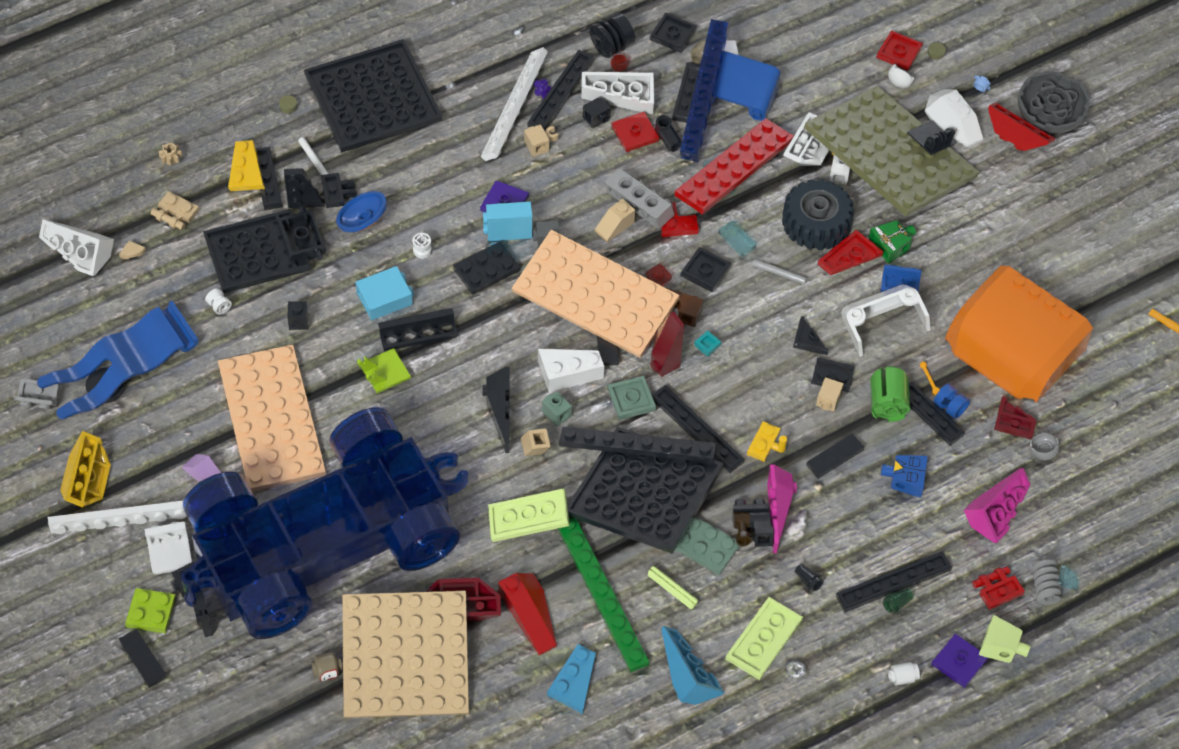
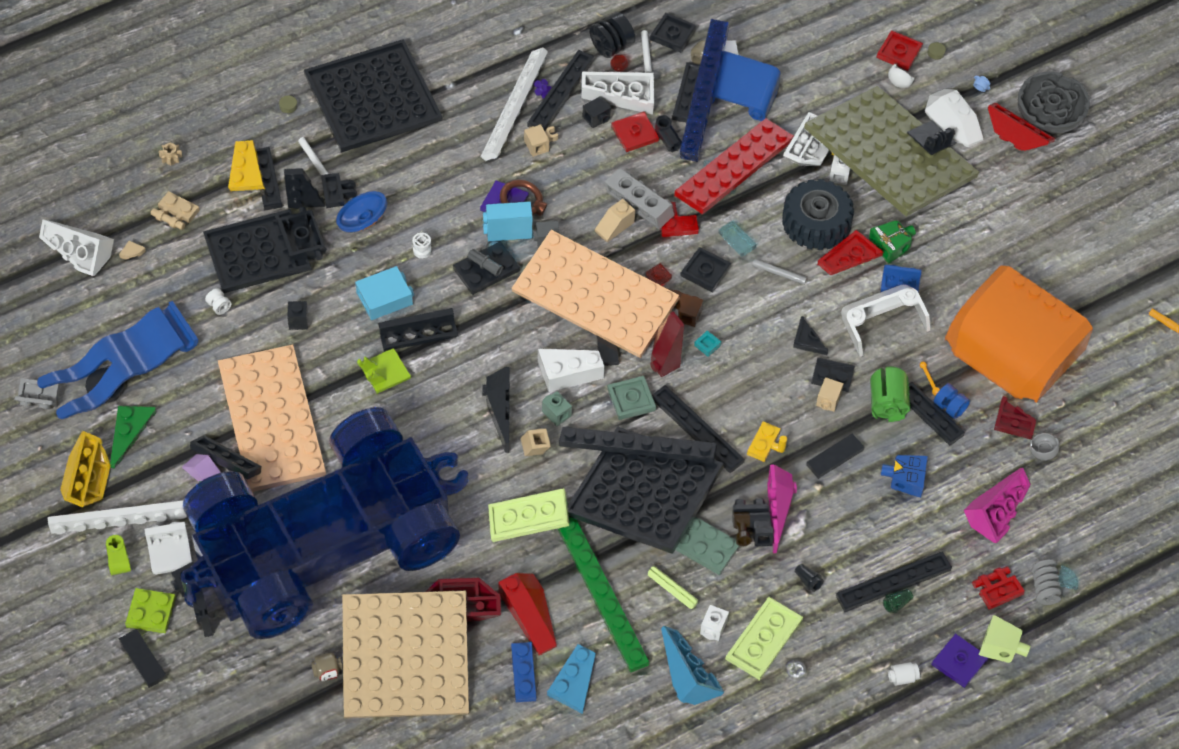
none -> lime piece [106,535,131,576]
none -> green wing [110,406,156,468]
none -> black plate [190,435,262,480]
none -> dark grey axle [467,249,503,276]
none -> copper piece [500,180,547,217]
none -> blue plate [511,642,536,703]
none -> white bar [641,30,652,73]
none -> white brick [700,605,729,641]

